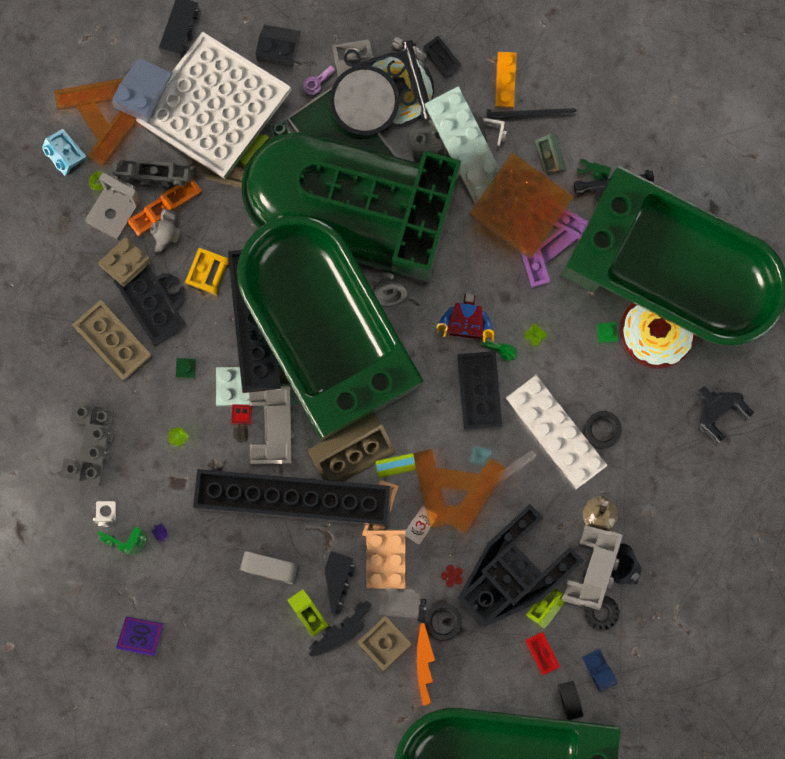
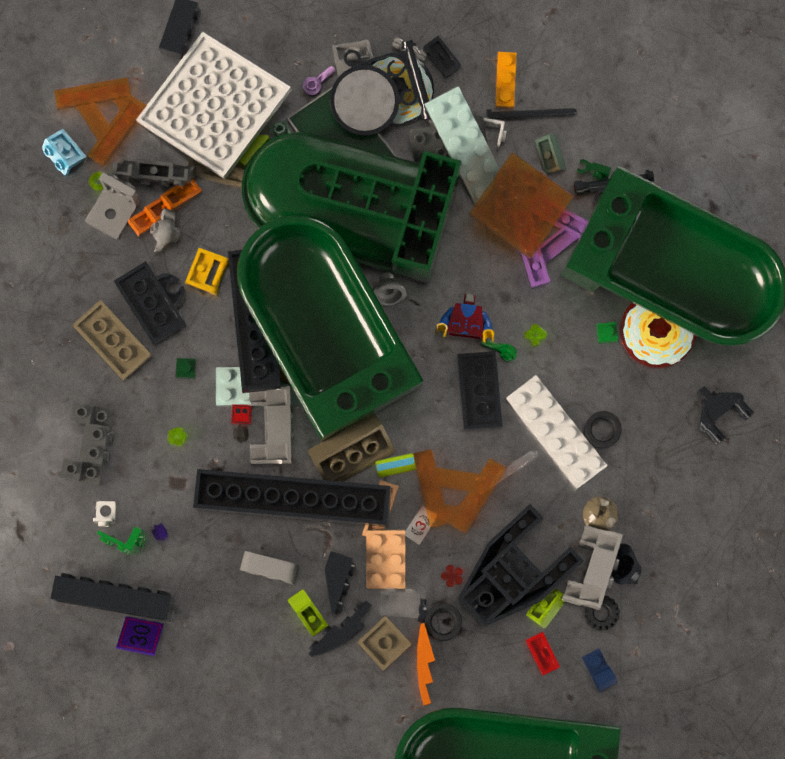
dark tan plate [98,237,151,287] -> none
sand blue slope [112,58,172,122] -> none
black slope [255,24,301,67] -> none
clear light blue plate [469,445,490,467] -> none
black tyre [558,681,584,720] -> none
none -> black brick [50,573,175,622]

